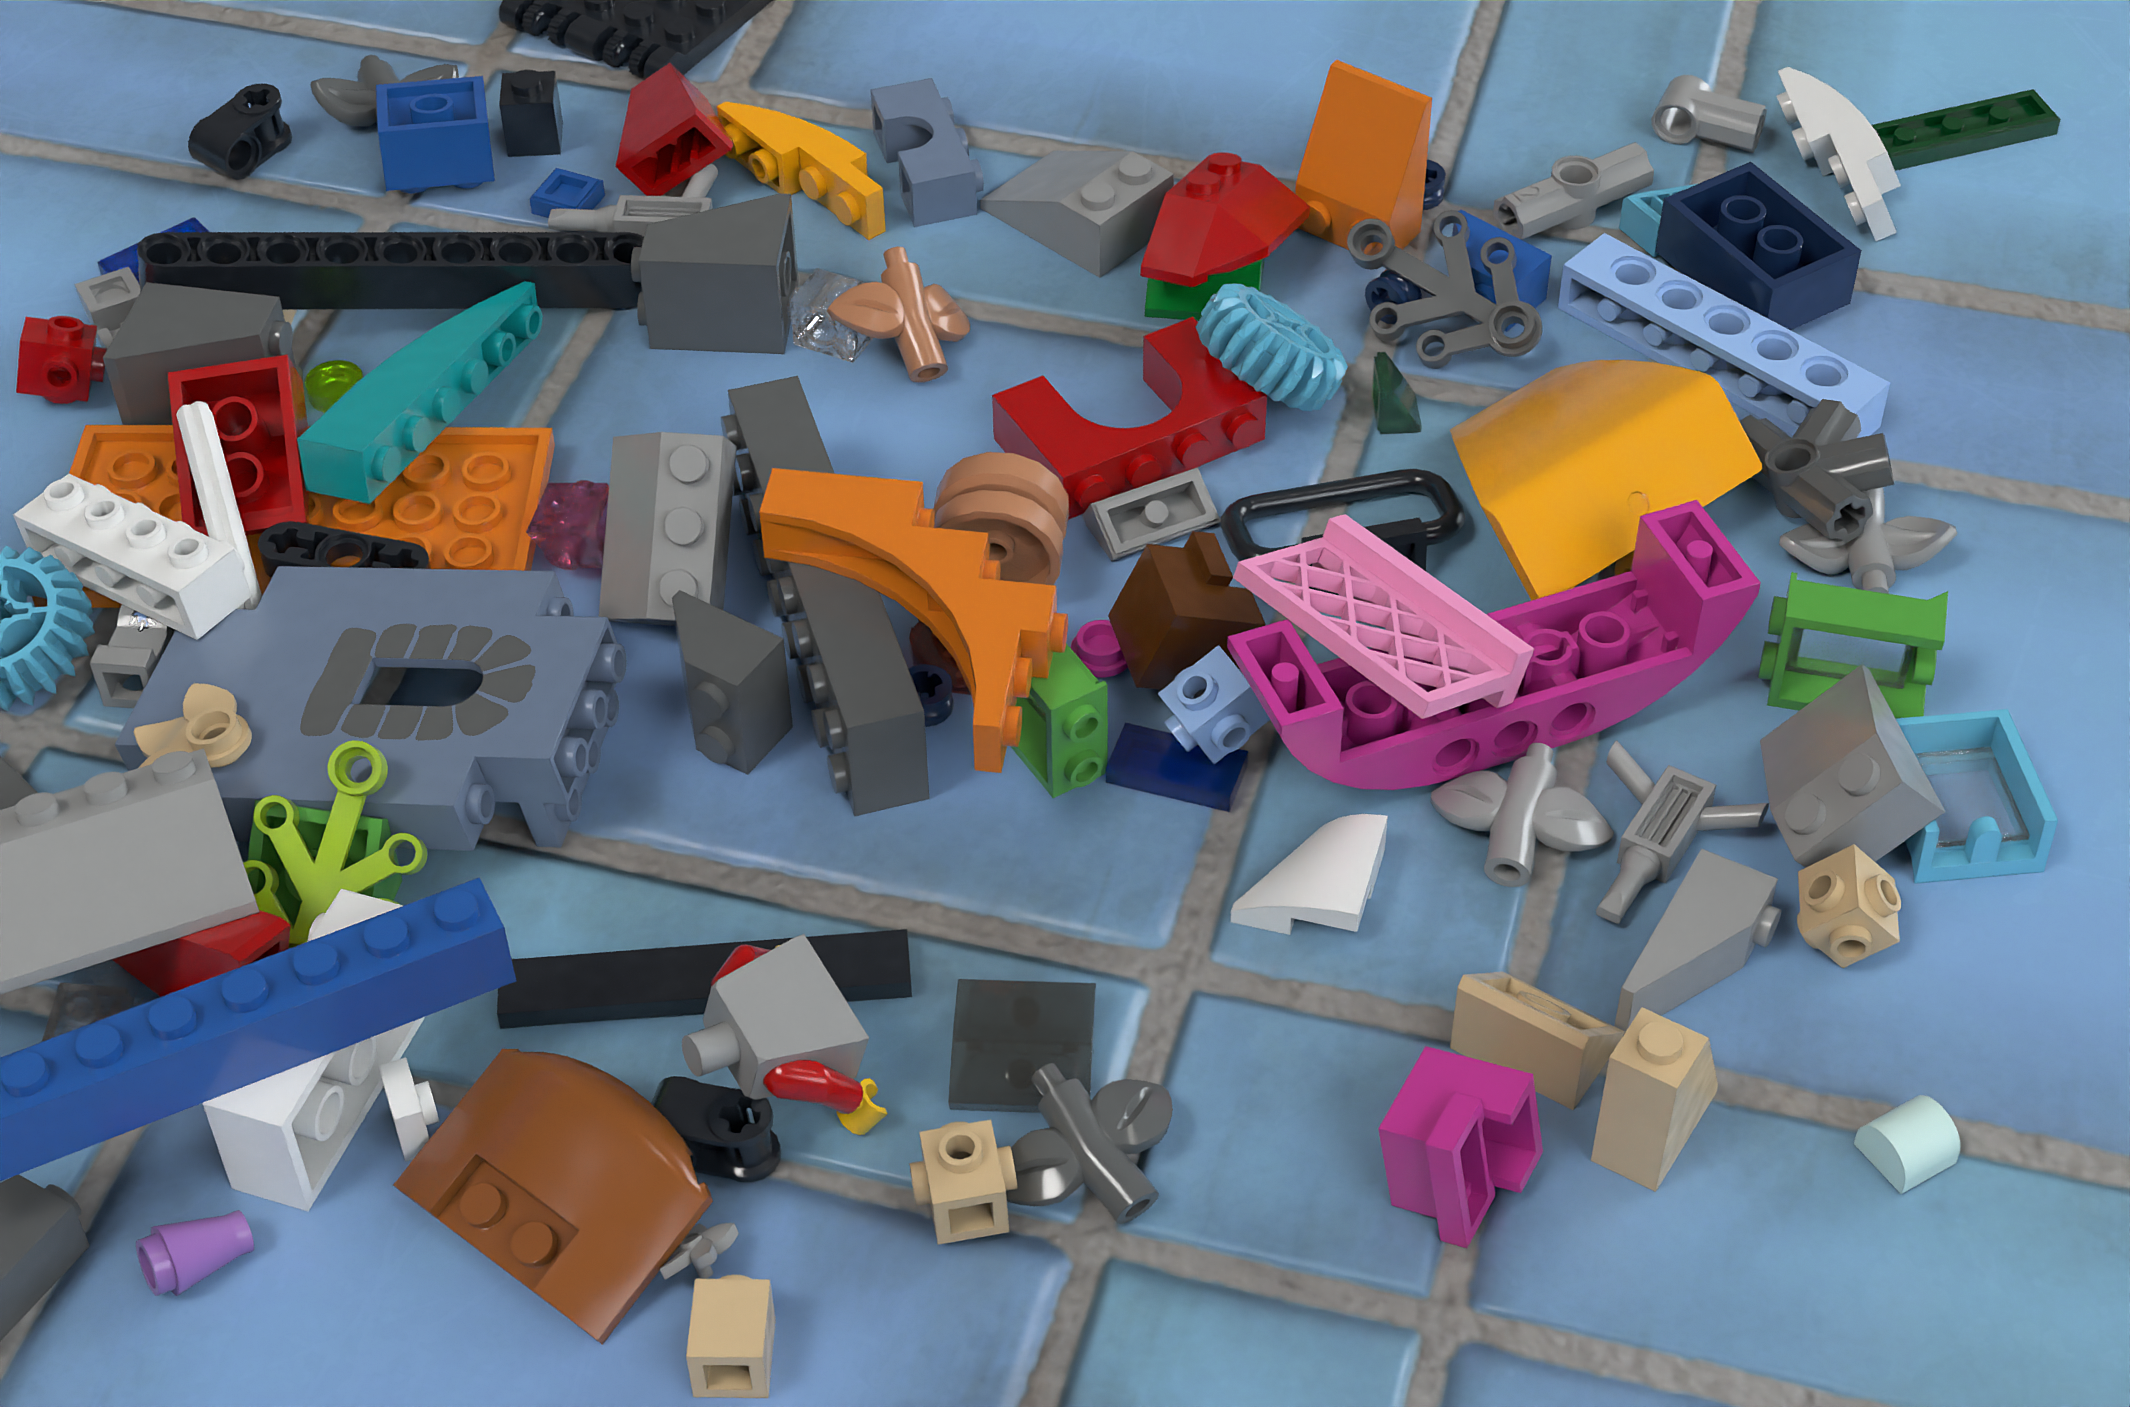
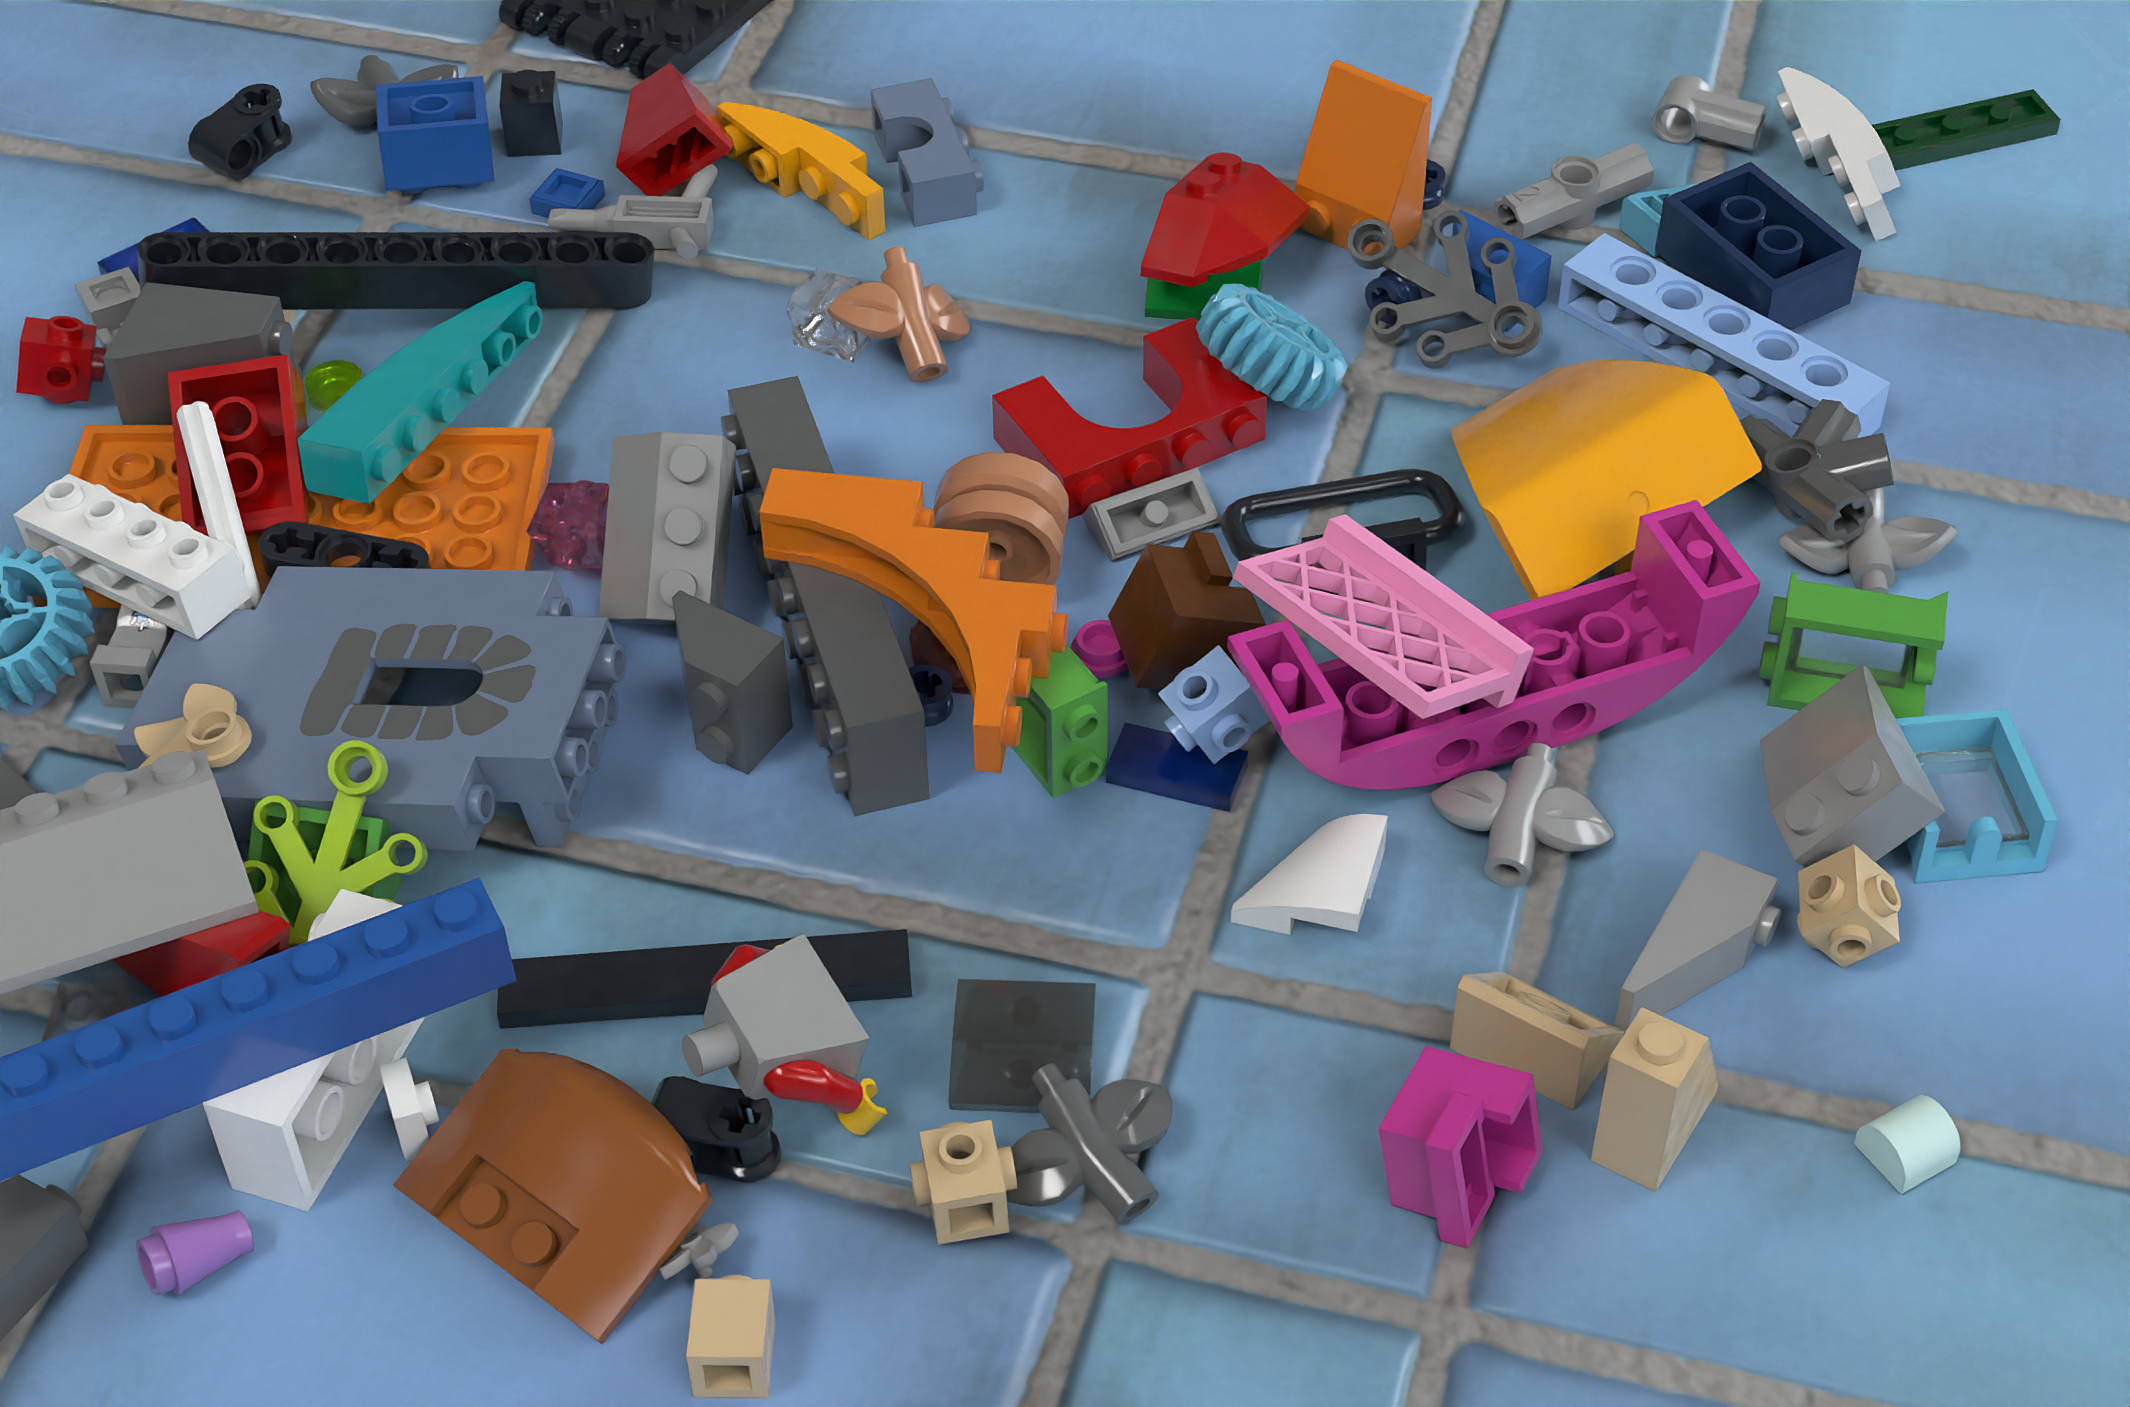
dark grey slope [631,193,799,354] -> none
light grey slope [980,151,1174,278] -> none
clear green slope [1371,352,1422,435] -> none
light grey piece [1596,740,1769,924] -> none

